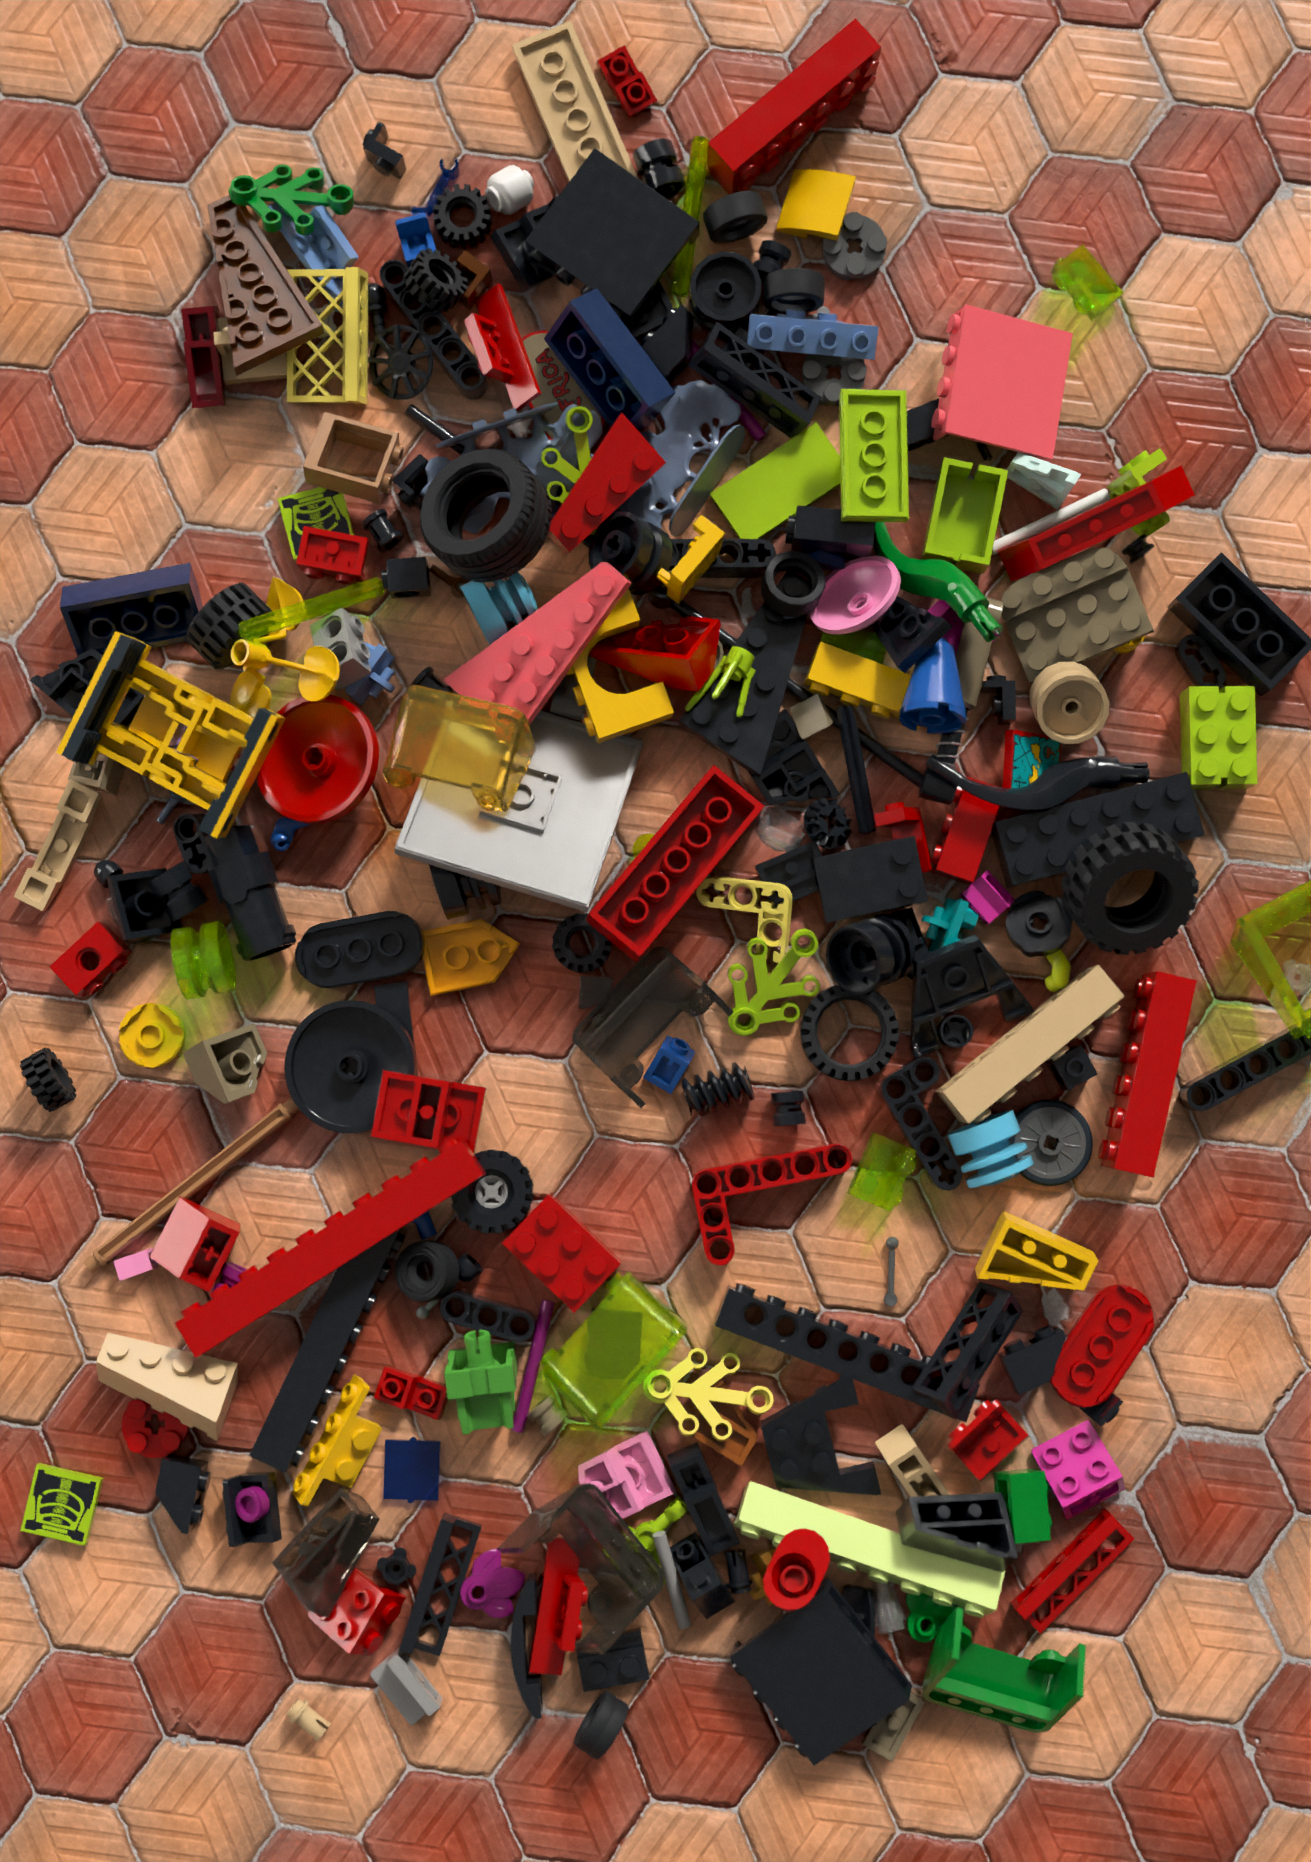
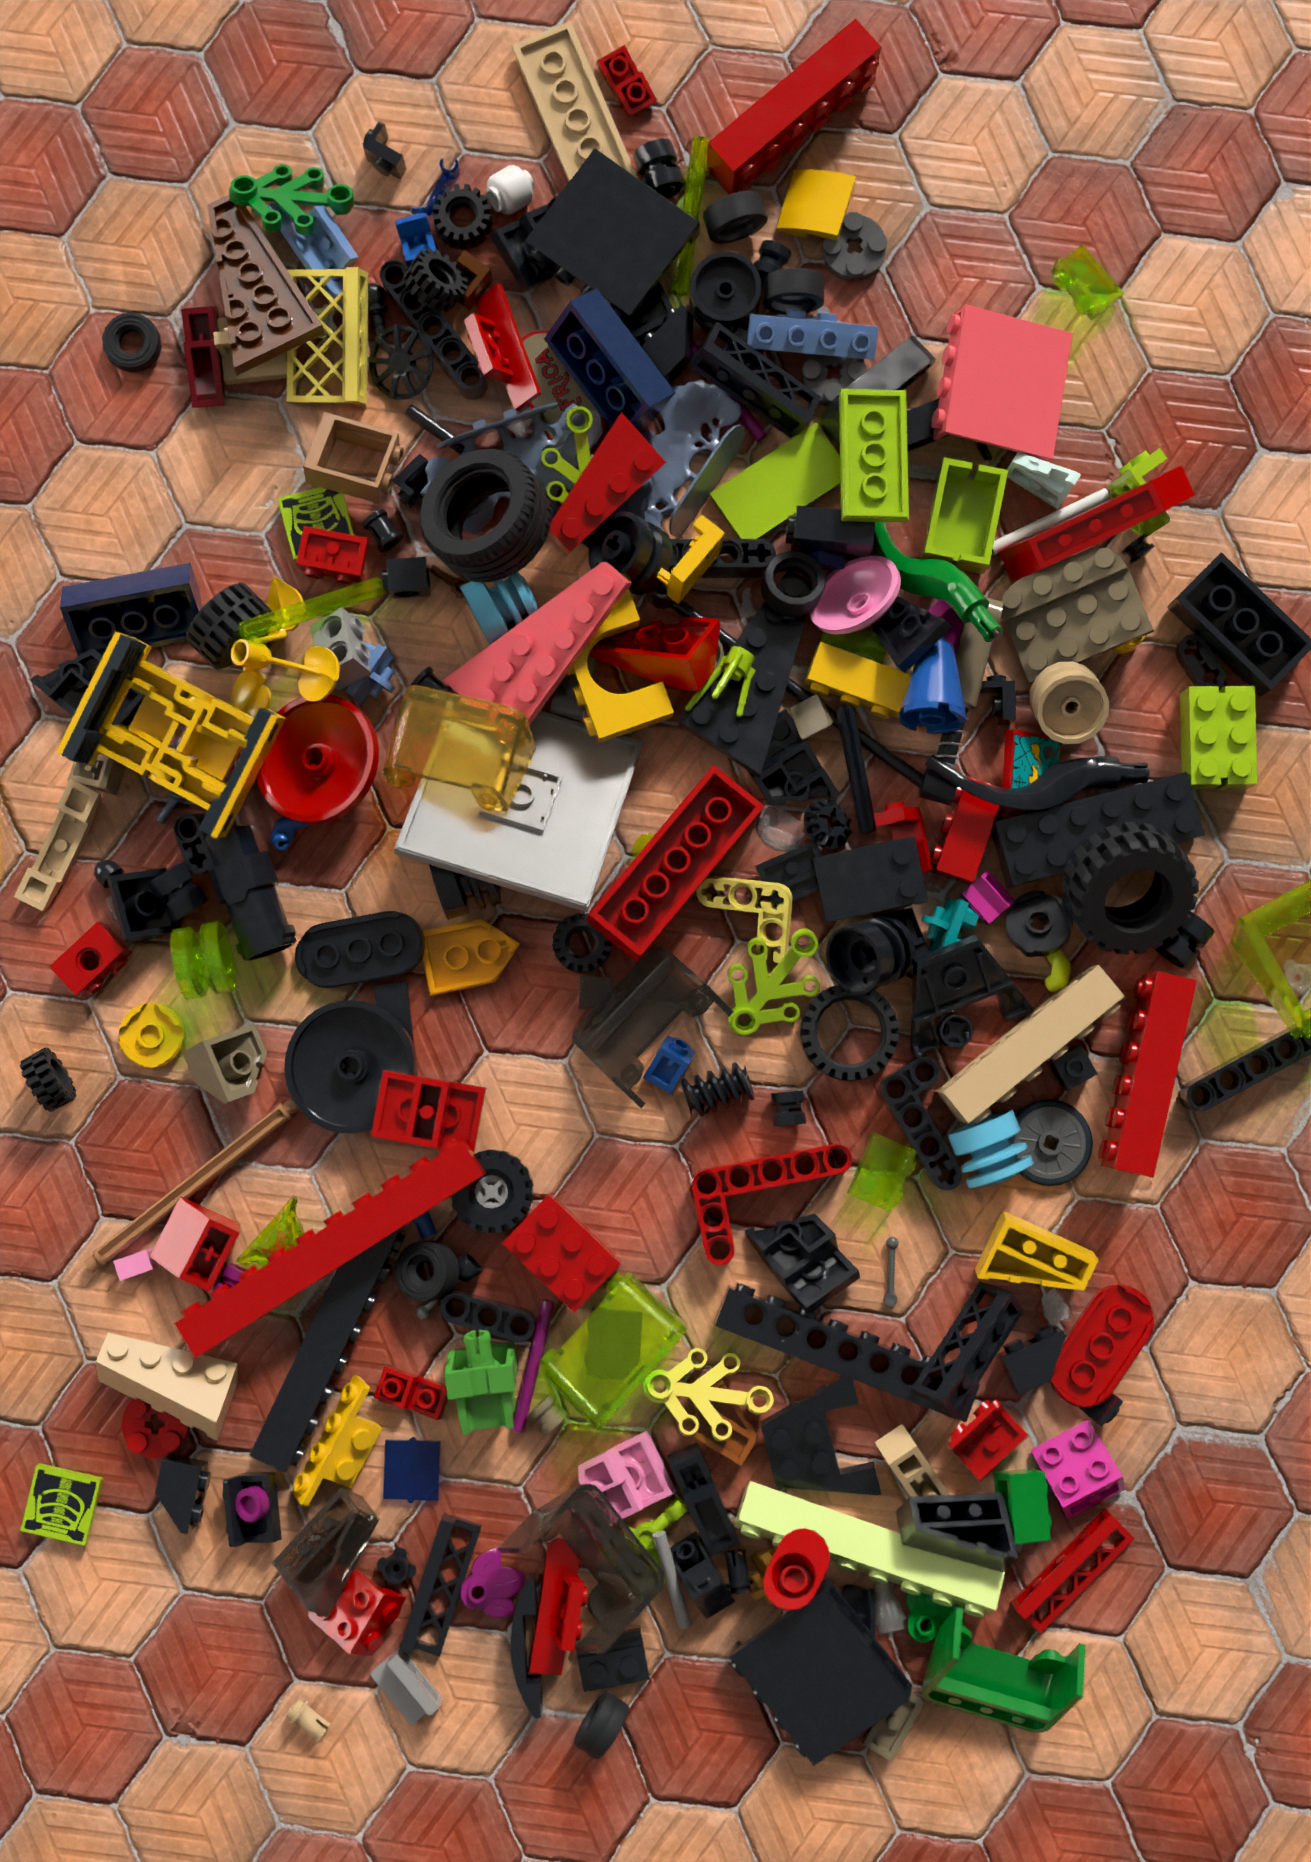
none -> black tyre [102,312,162,373]
none -> clear neon green hat [236,1195,305,1267]
none -> black slope [745,1214,860,1315]
none -> beam [818,335,936,446]
none -> black wheel [1155,911,1215,970]

